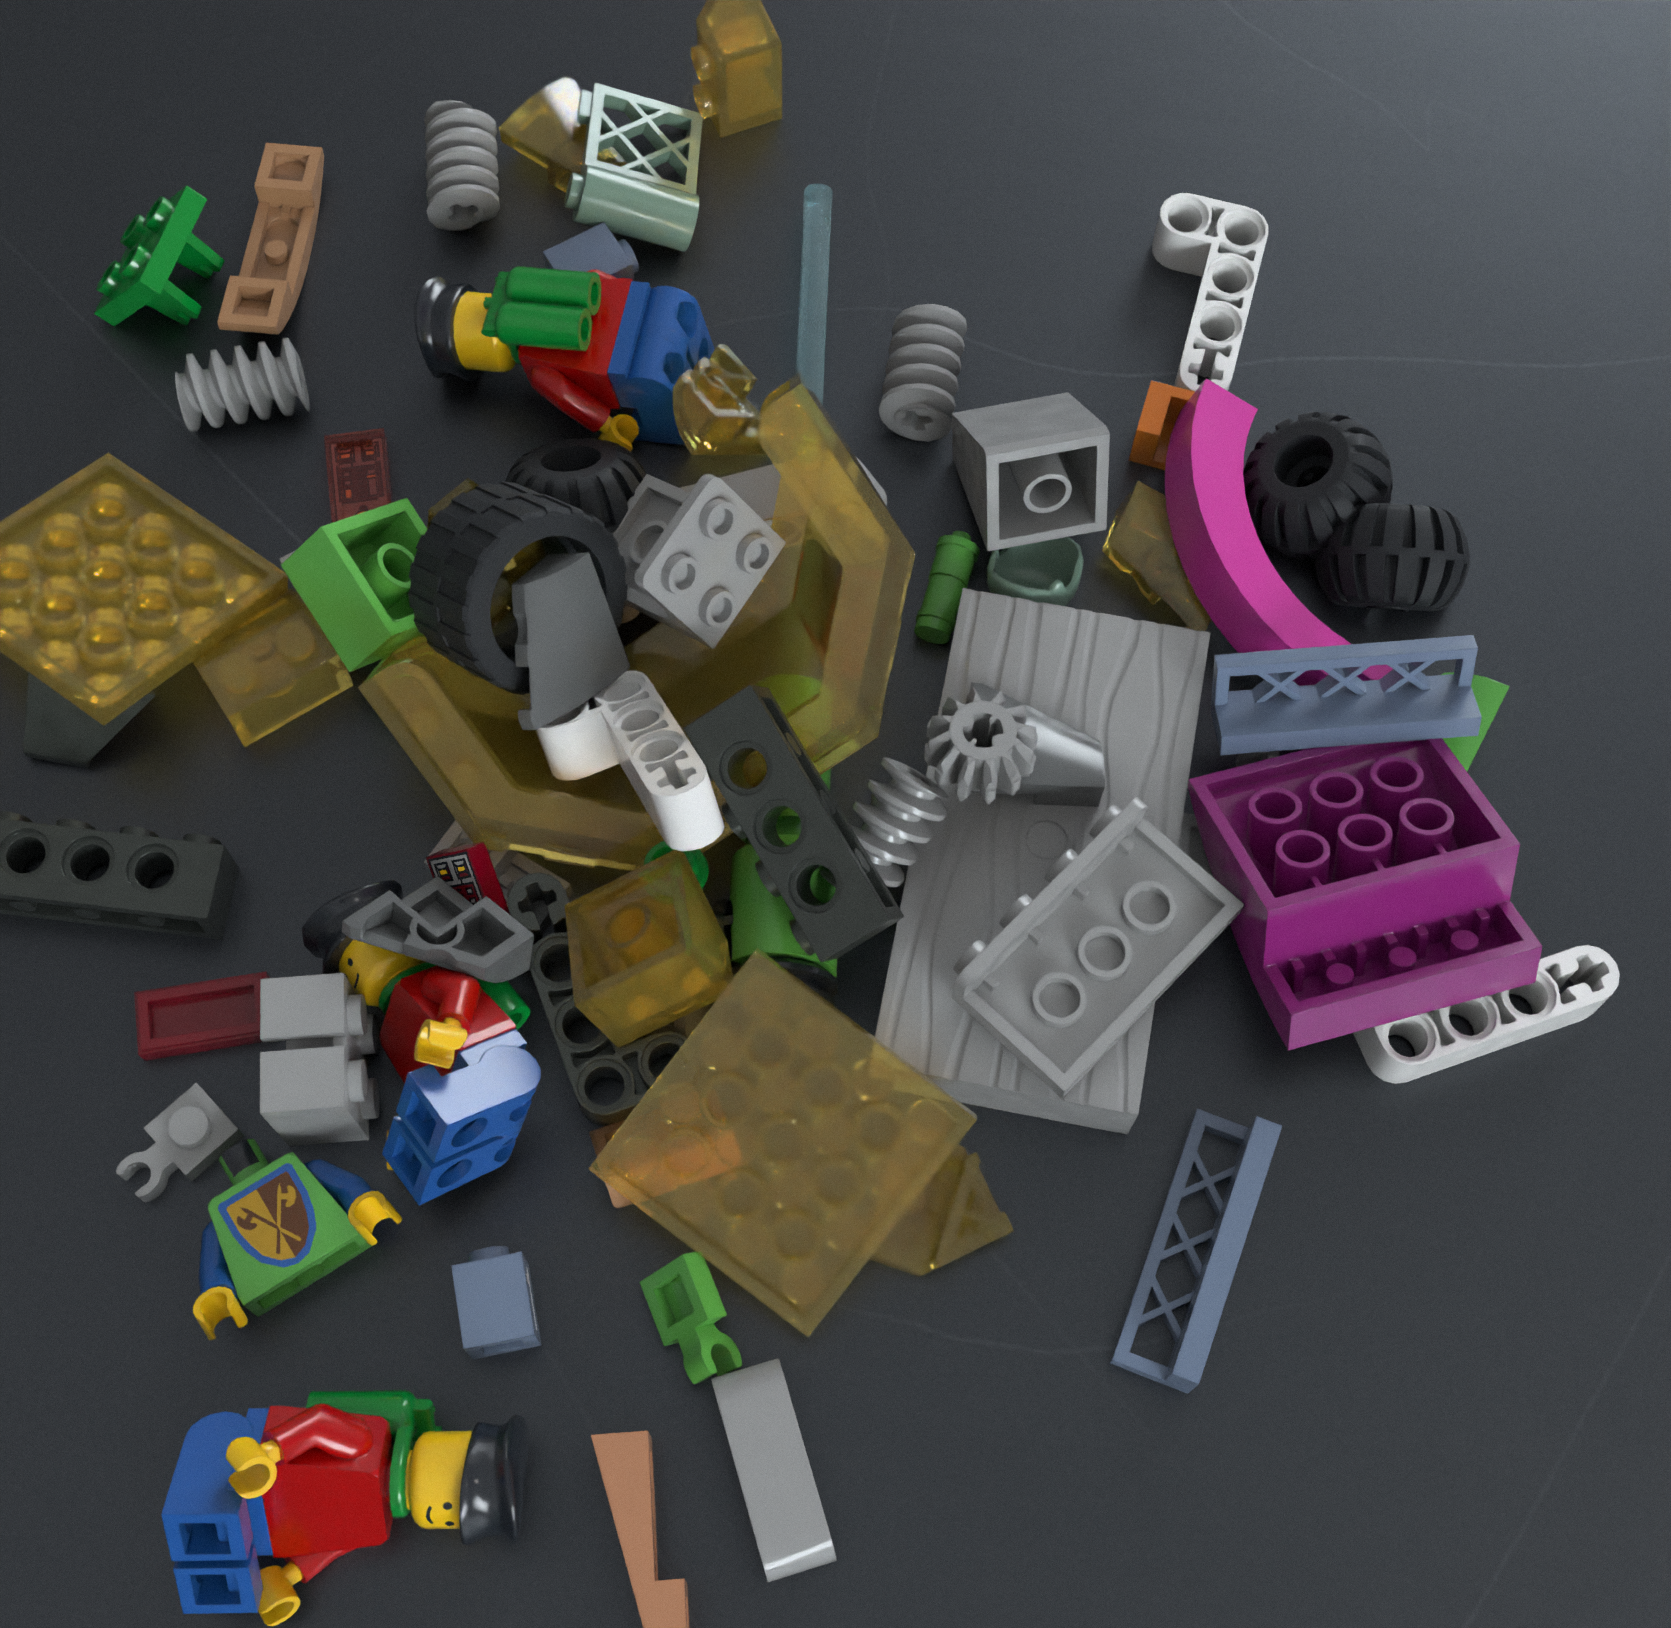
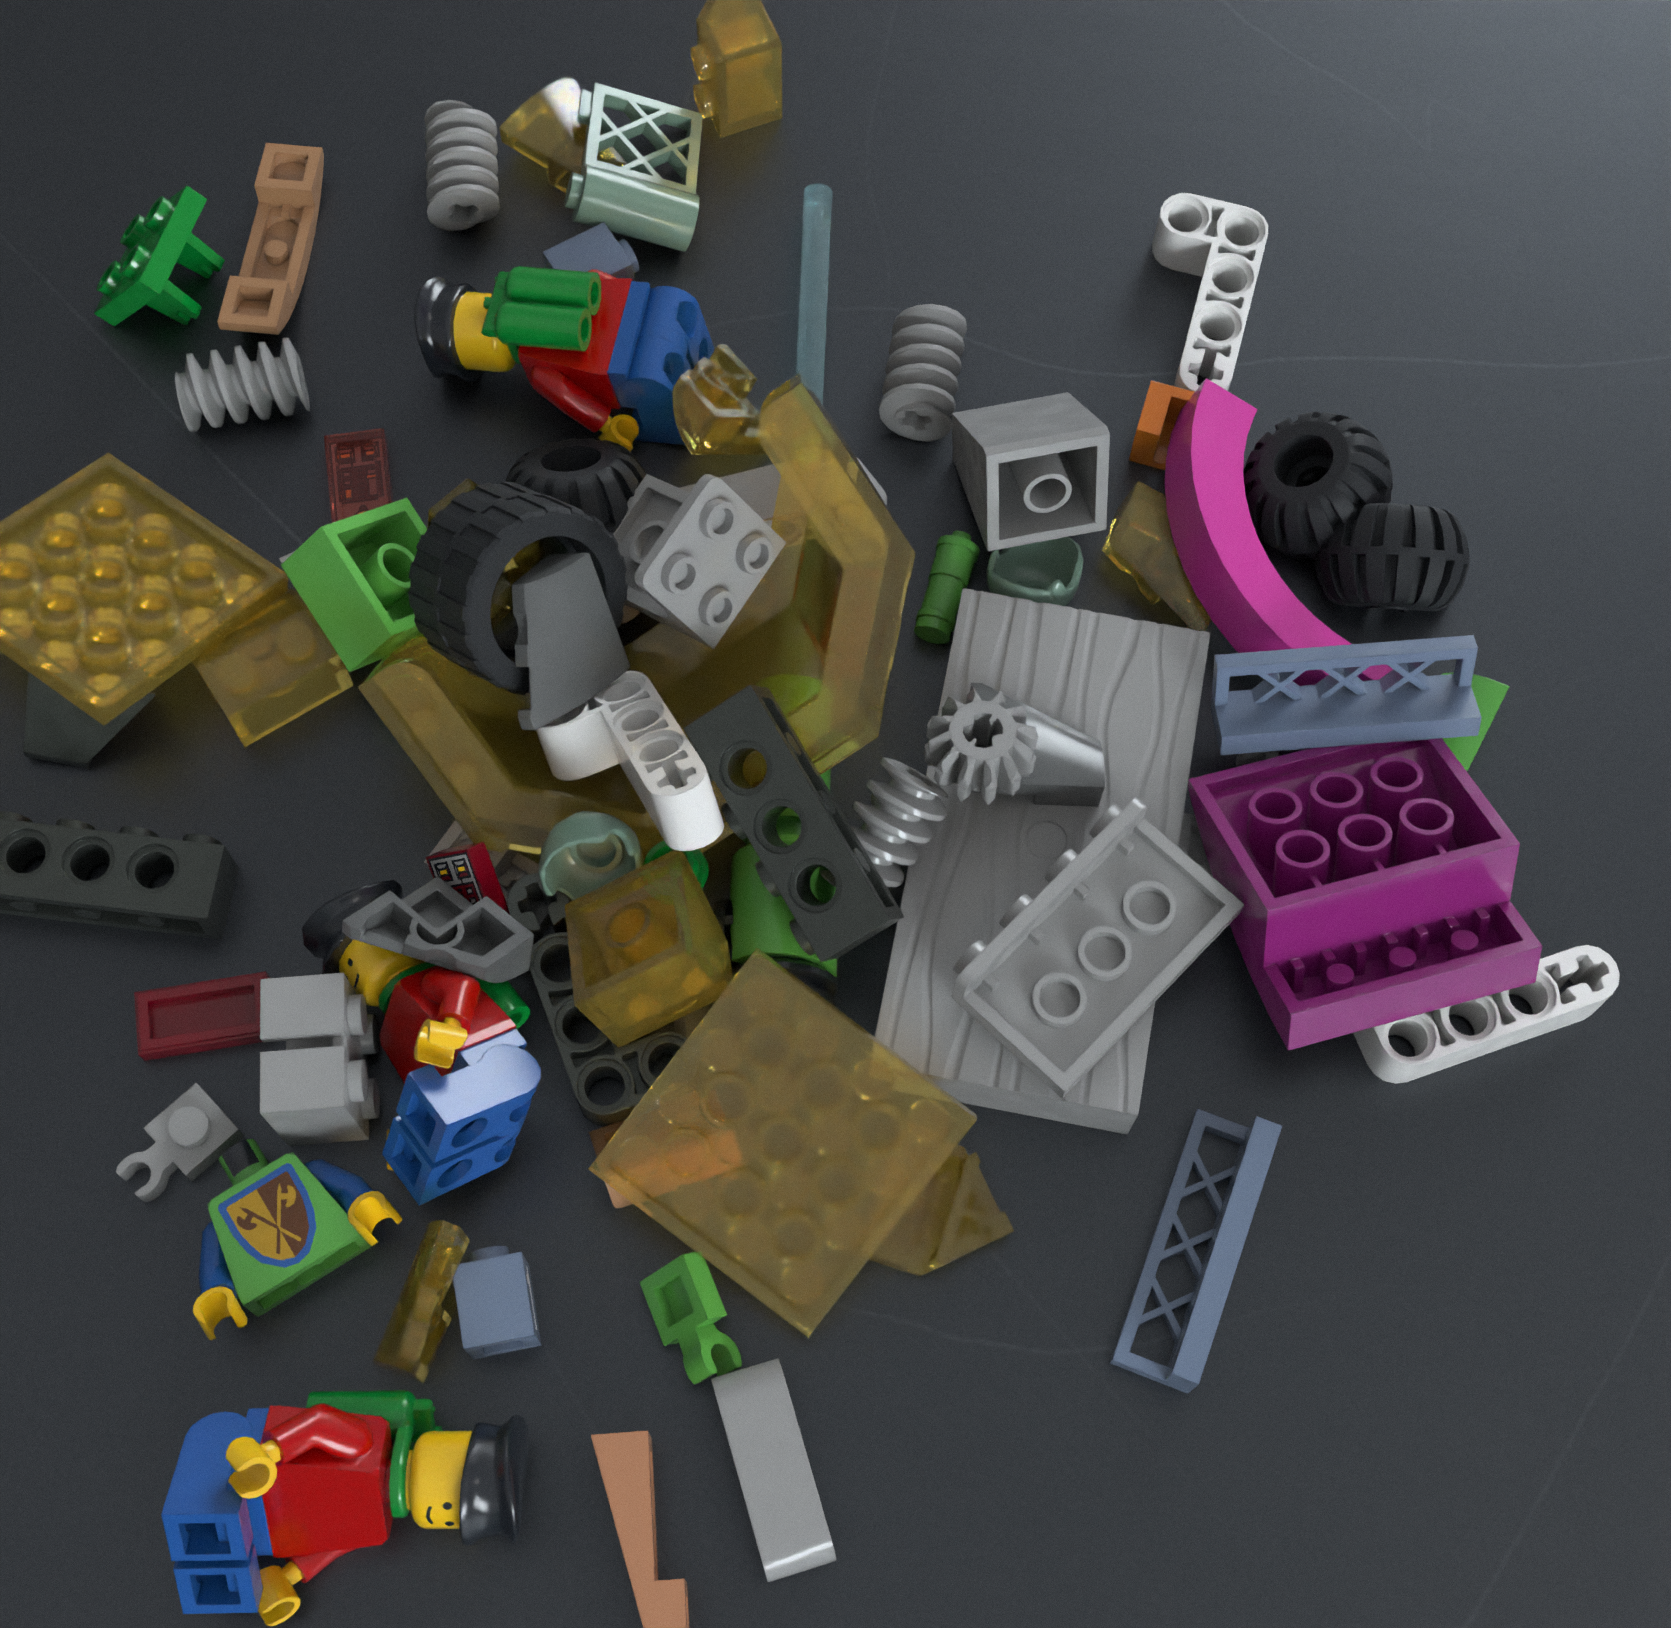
none -> clear yellow slope [373,1220,470,1383]
none -> sand green hair [538,811,644,908]

